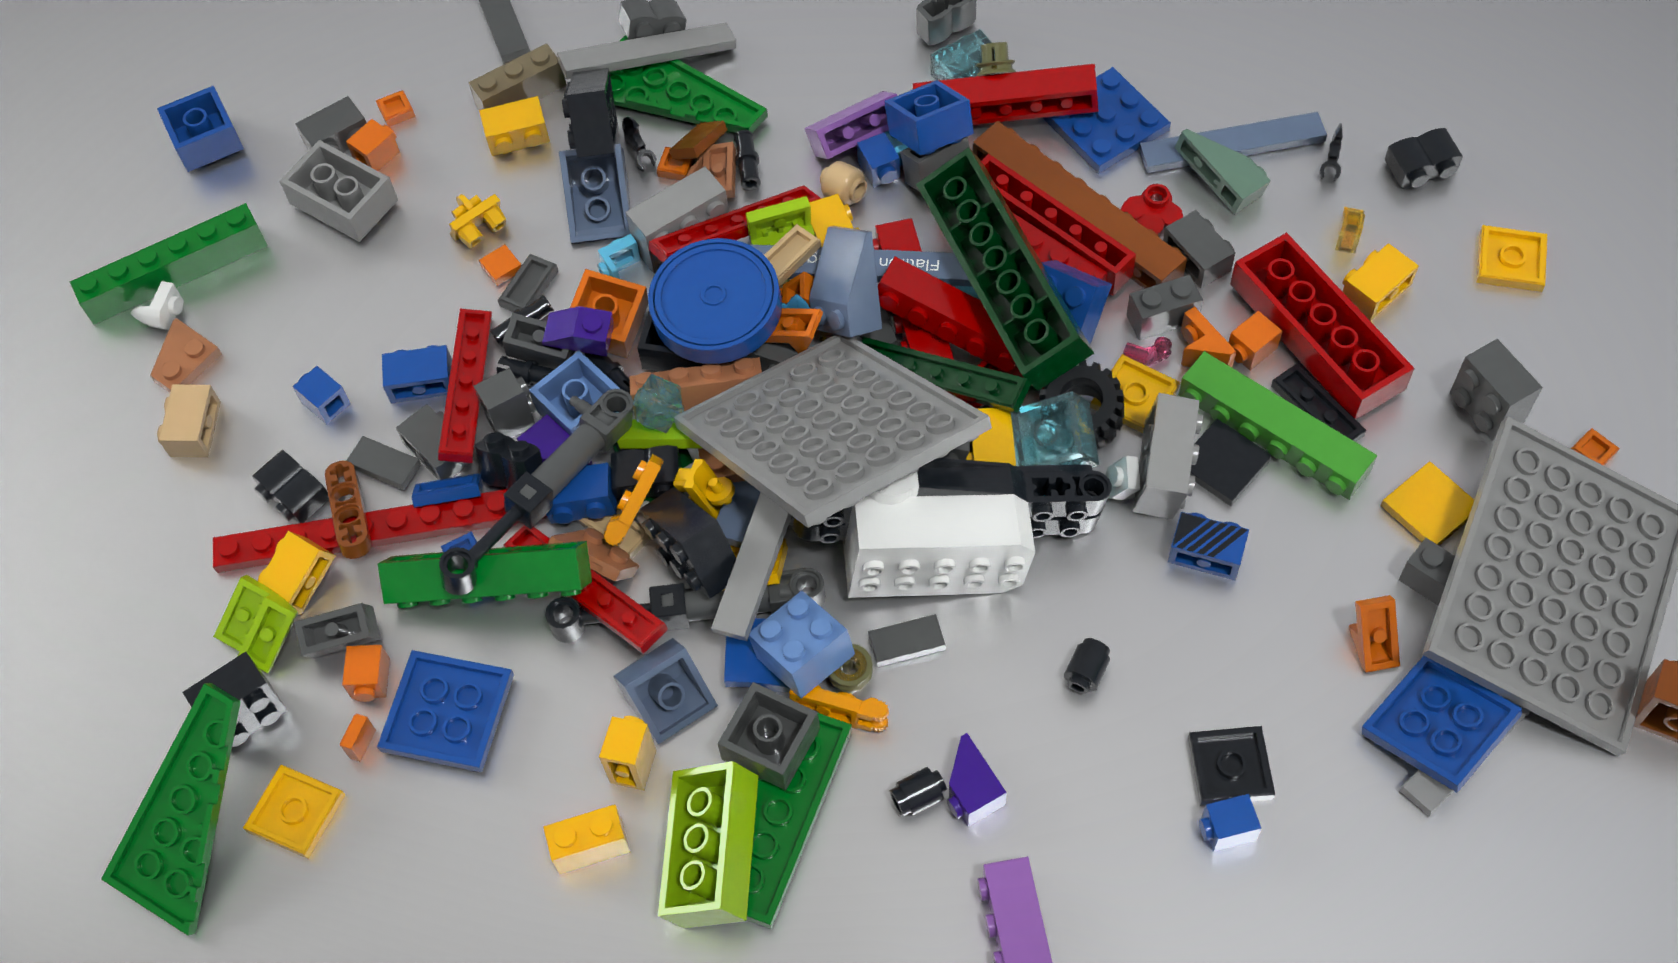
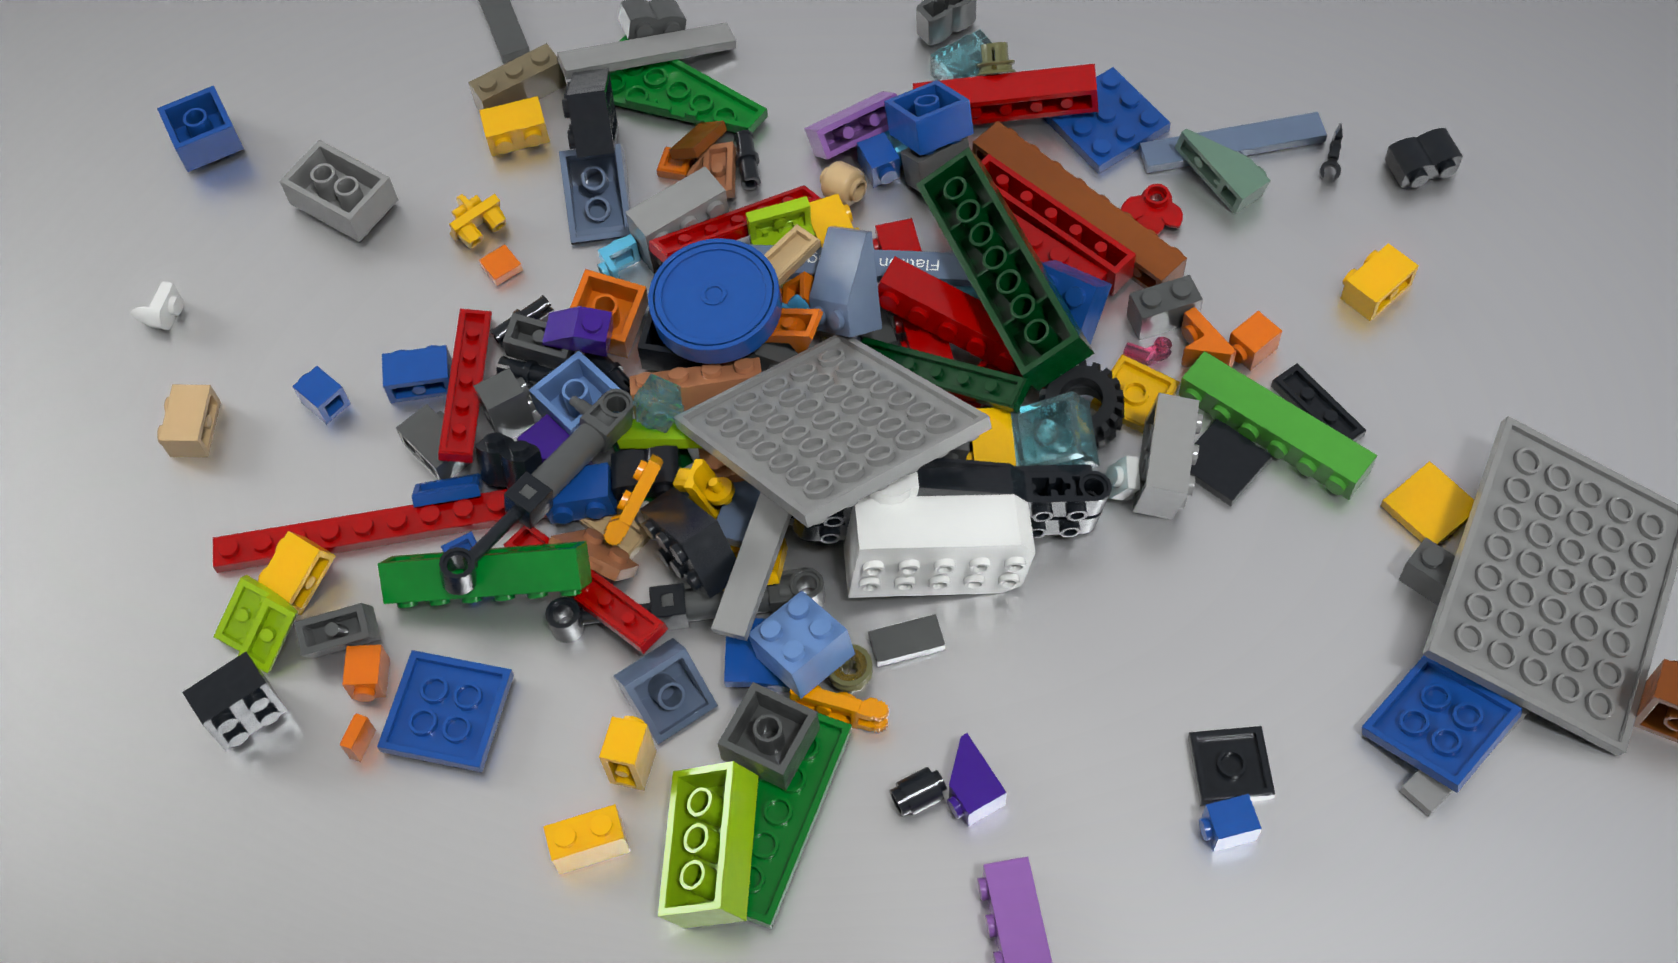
green brick [70,203,268,325] -> none
green wing [101,683,241,936] -> none
nougat wing [150,318,222,393] -> none
yellow tile [243,765,345,859] -> none
black brick [252,450,329,523] -> none
dark grey brick [295,96,366,153] -> none
dark orange beam [325,460,372,559] -> none
orange brick [346,119,400,171] -> none
dark grey tile [346,436,421,490] -> none
orange tile [376,90,416,127] -> none
dark grey tile [498,254,558,312] -> none
black piece [622,117,657,171] -> none
black brick [1064,638,1110,694] -> none
dark grey brick [1163,210,1236,288] -> none
blue brick [1168,512,1249,581] -> none
red brick [1230,232,1415,420] -> none
clear yellow piece [1335,207,1365,254] -> none
orange slope [1349,595,1400,673] -> none
dark grey brick [1449,338,1543,441] -> none
yellow tile [1476,225,1547,292] -> none
orange tile [1571,428,1620,466] -> none

